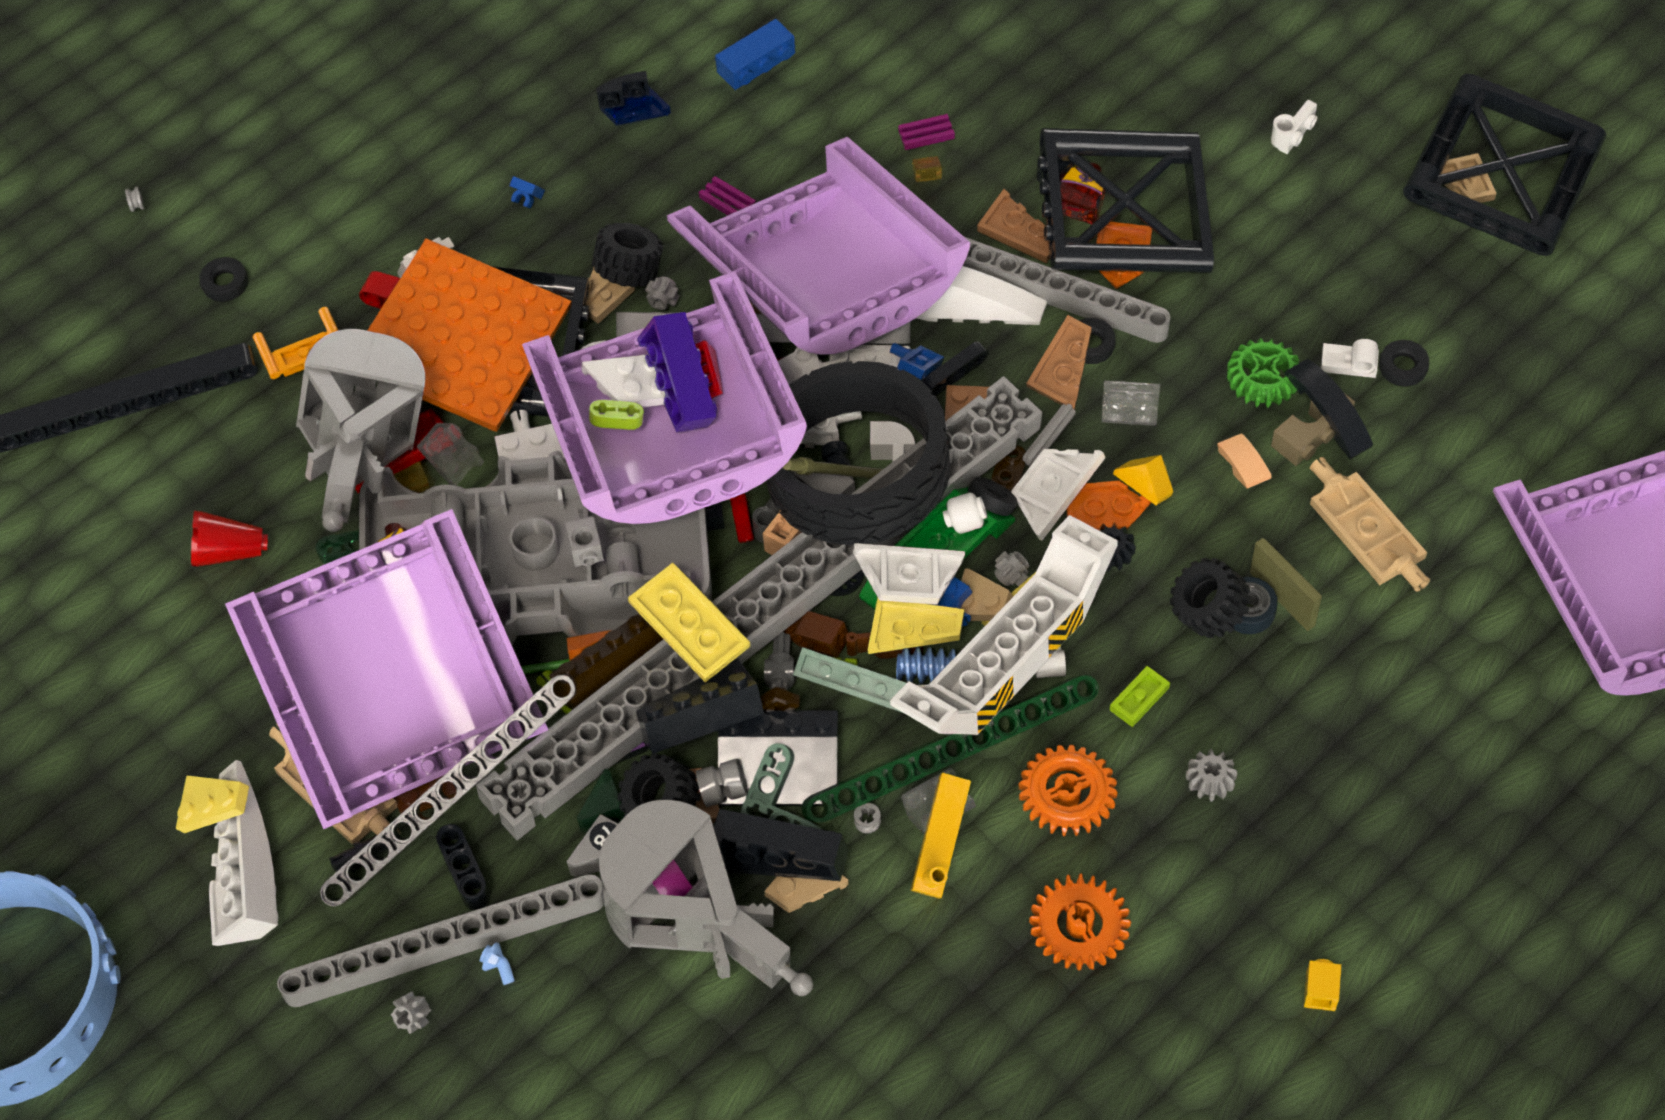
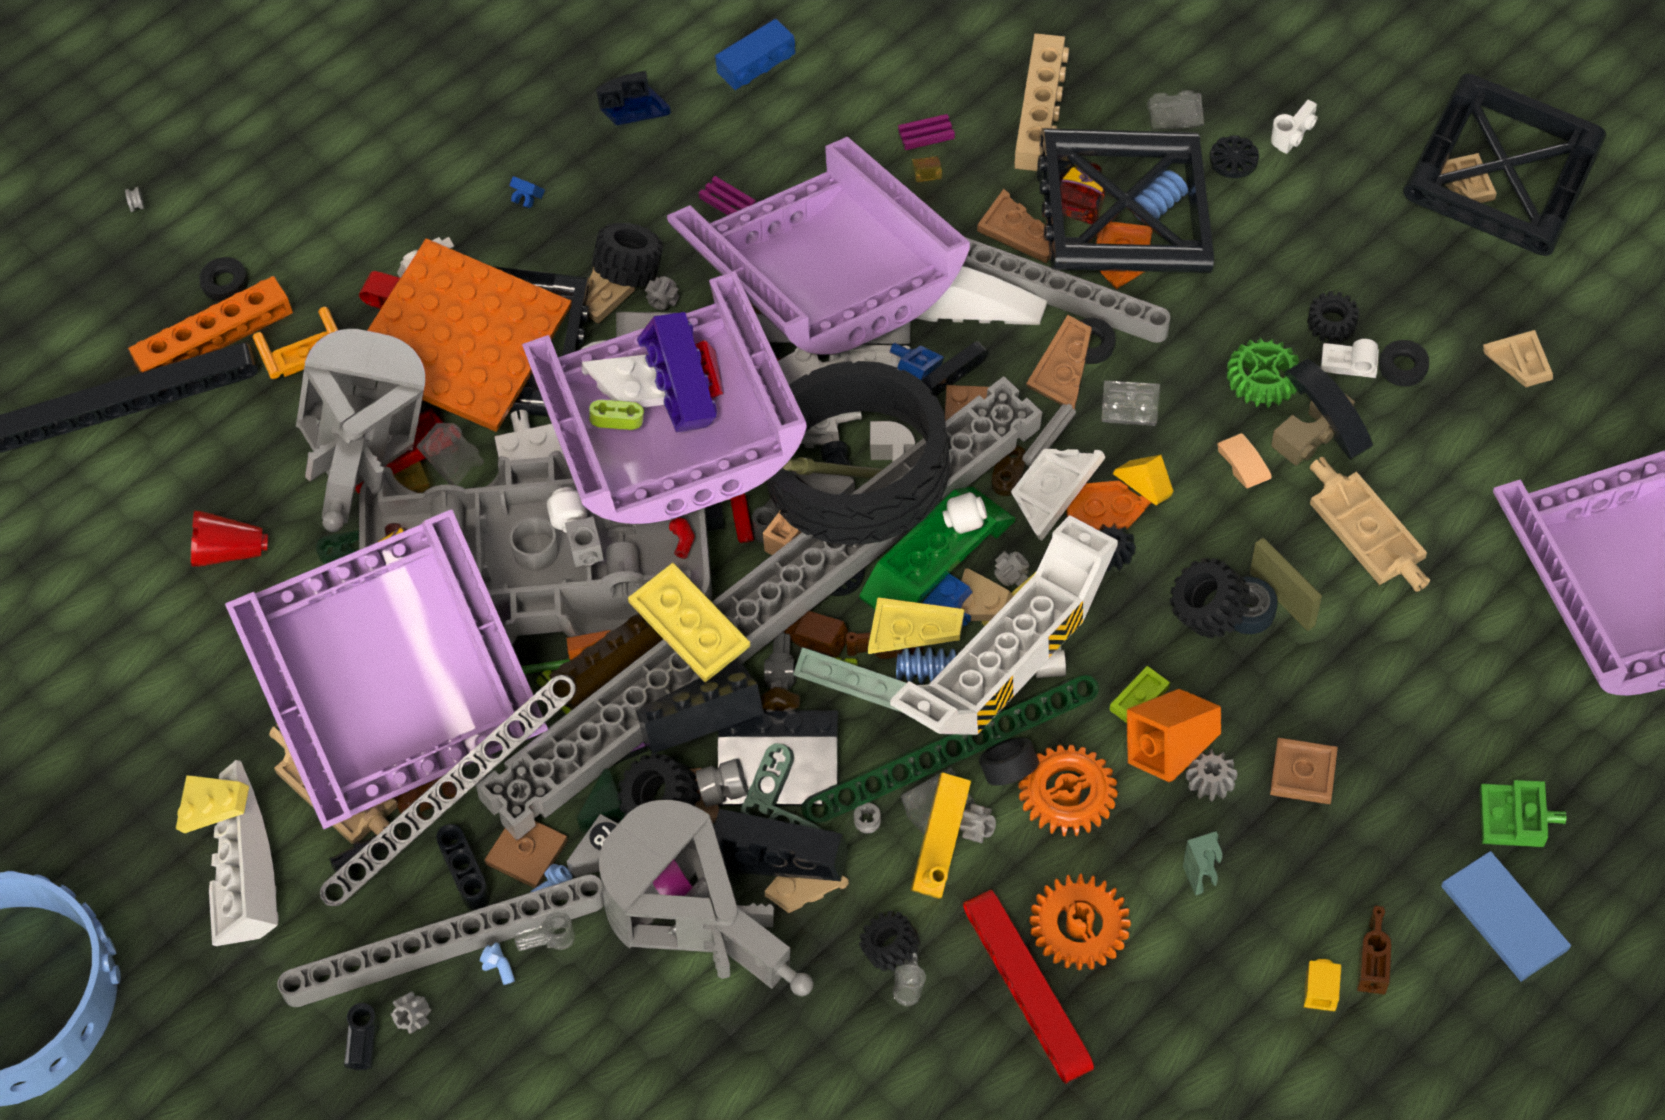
white wing [853,543,965,605] -> none
black tyre [967,477,1018,516] -> none
none -> orange brick [128,276,293,373]
none -> black piece [344,1003,380,1071]
none -> medium nougat plate [485,821,568,888]
none -> clear axle [514,912,575,951]
none -> light blue plate [531,864,572,892]
none -> white head [547,487,587,533]
none -> red arm [669,517,695,559]
none -> black tyre [859,911,920,971]
none -> clear axle [893,952,926,1006]
none -> light grey gear [959,804,996,843]
none -> red beam [963,889,1094,1084]
none -> black tyre [979,737,1039,785]
none -> tan brick [1015,34,1069,171]
none -> orange slope [1127,689,1221,782]
none -> medium blue piece [1134,170,1188,223]
none -> clear bracket [1147,90,1204,131]
none -> sand green hinge [1183,831,1222,895]
none -> black wheel [1209,135,1259,178]
none -> medium nougat plate [1270,738,1338,804]
none -> black tyre [1307,291,1359,344]
none -> reddish brown piece [1357,906,1391,995]
none -> medium blue tile [1441,851,1571,981]
none -> bright green plate [1480,780,1566,847]
none -> tan wing [1483,330,1553,387]

